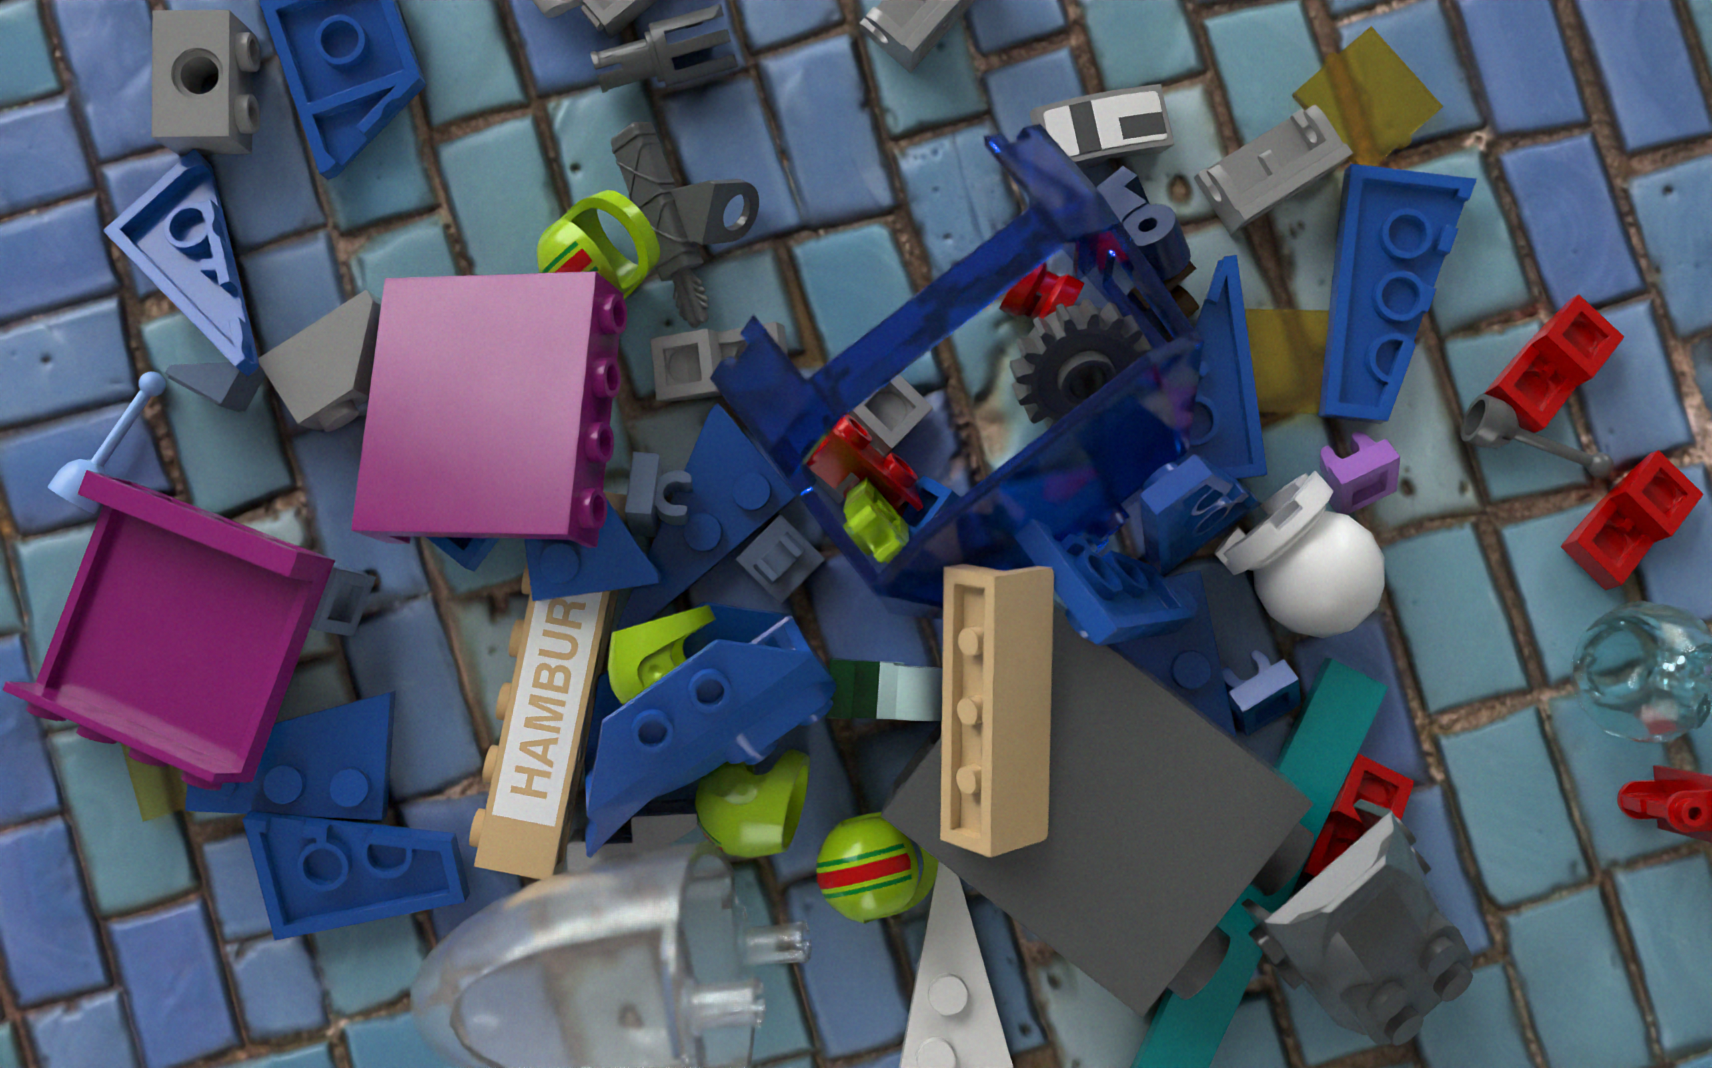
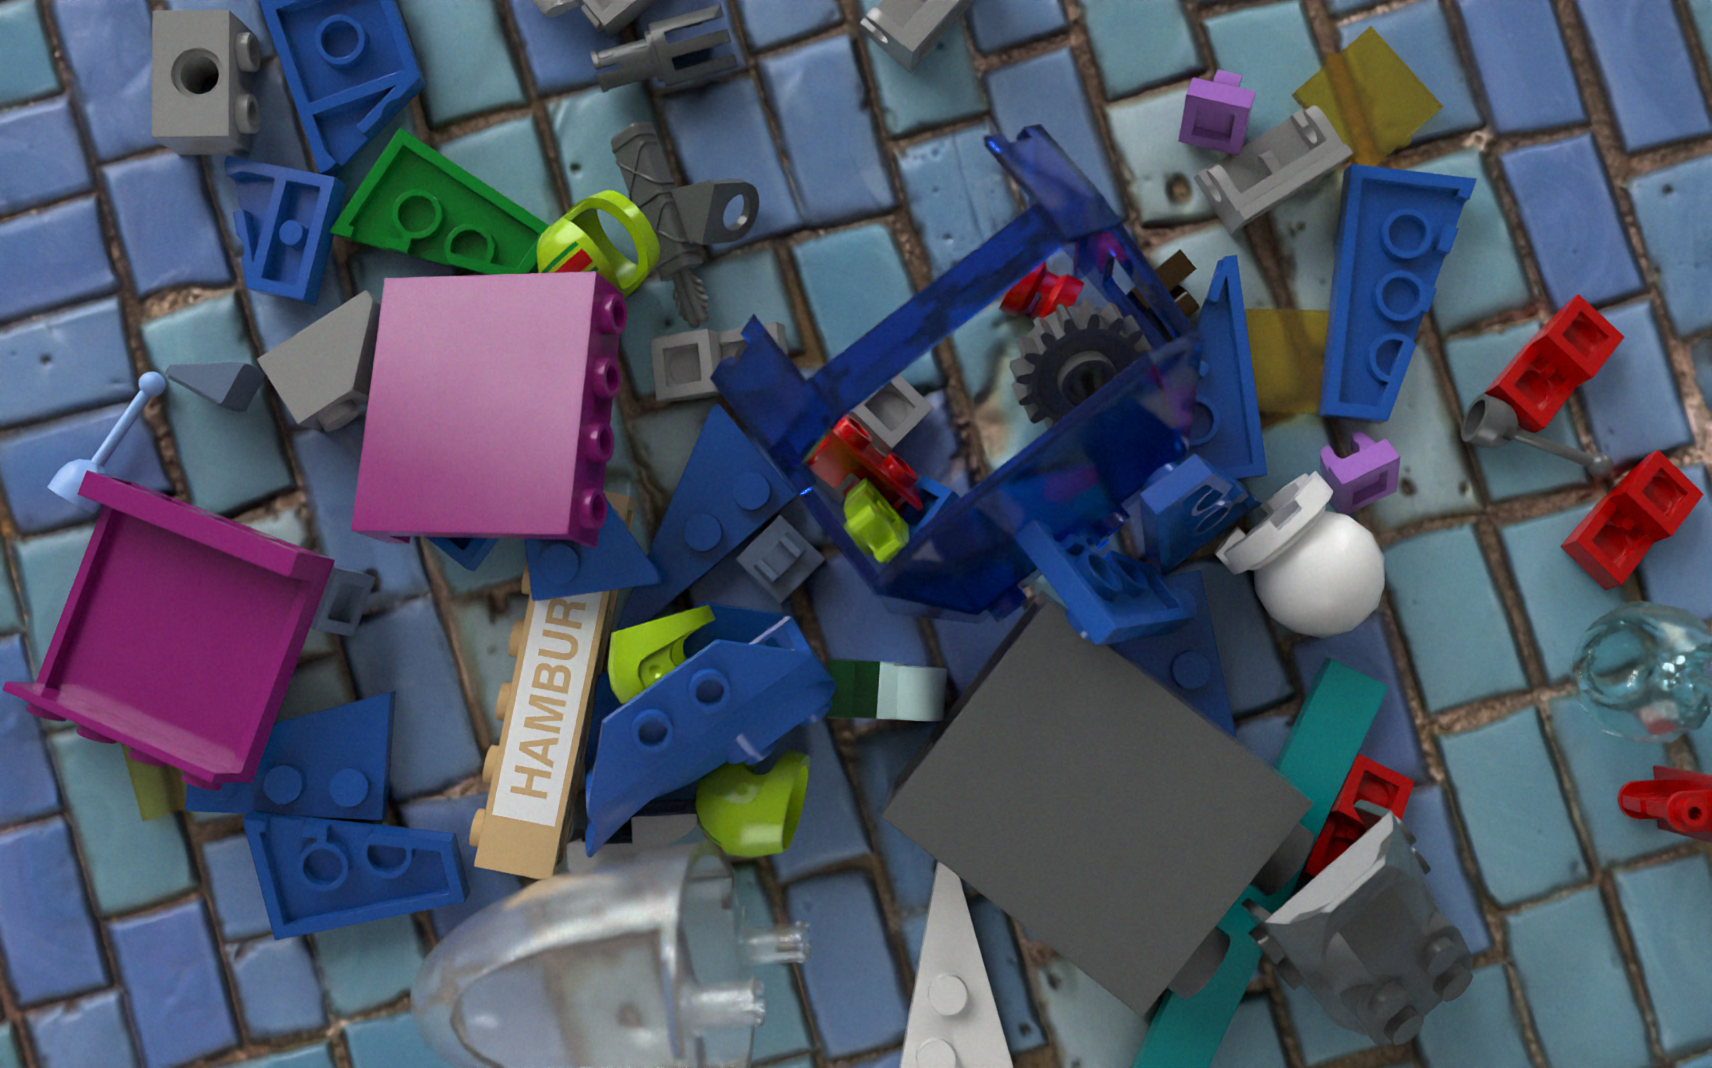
wing [103,149,260,377] -> none
sand blue tile [625,452,693,537] -> none
lime helmet [816,812,939,924] -> none
tan panel [940,564,1054,858] -> none
slope [1029,84,1175,173] -> none
dark blue leg [1074,166,1191,282] -> none
blue tile [1222,649,1301,737] -> none
none -> blue wing [224,155,347,306]
none -> green wing [329,128,550,275]
none -> medium lavender tile [1178,70,1256,156]

